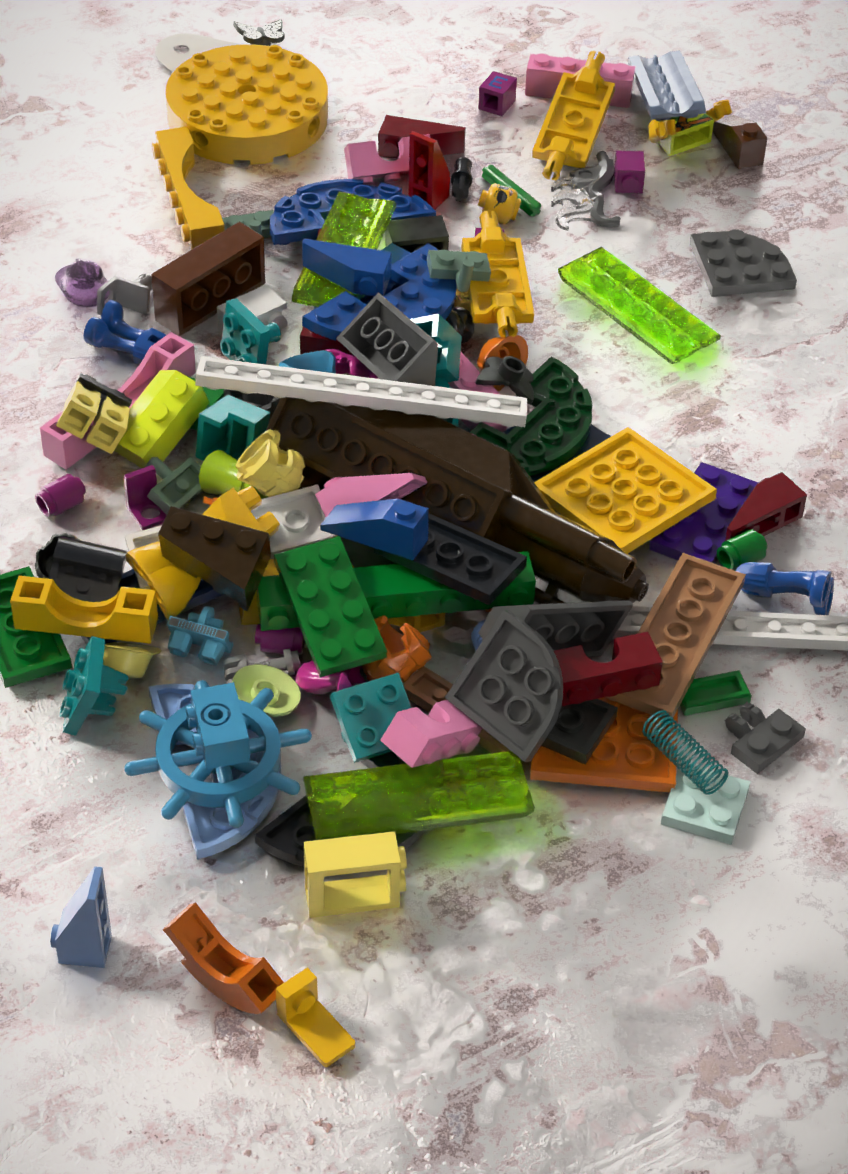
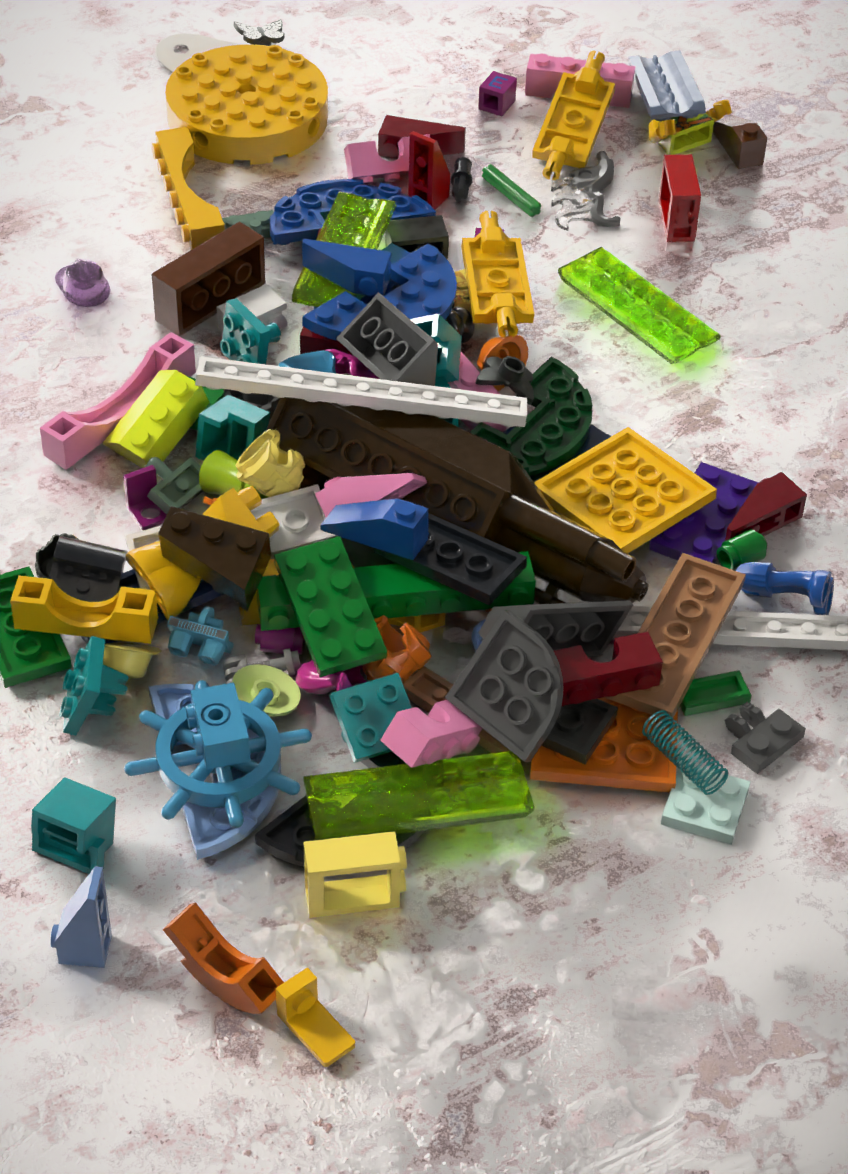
magenta brick [35,474,86,517] -> none
light yellow hips [56,373,132,454] -> none
blue piece [83,300,166,364] -> none
light grey bracket [97,273,153,315] -> none
sand green plate [427,250,491,293] -> none
yellow head [478,183,521,225] -> none
magenta brick [614,150,645,194] -> none
dark grey plate [690,229,797,297] -> none
none -> teal plate [31,777,116,874]
none -> red window [658,154,701,242]

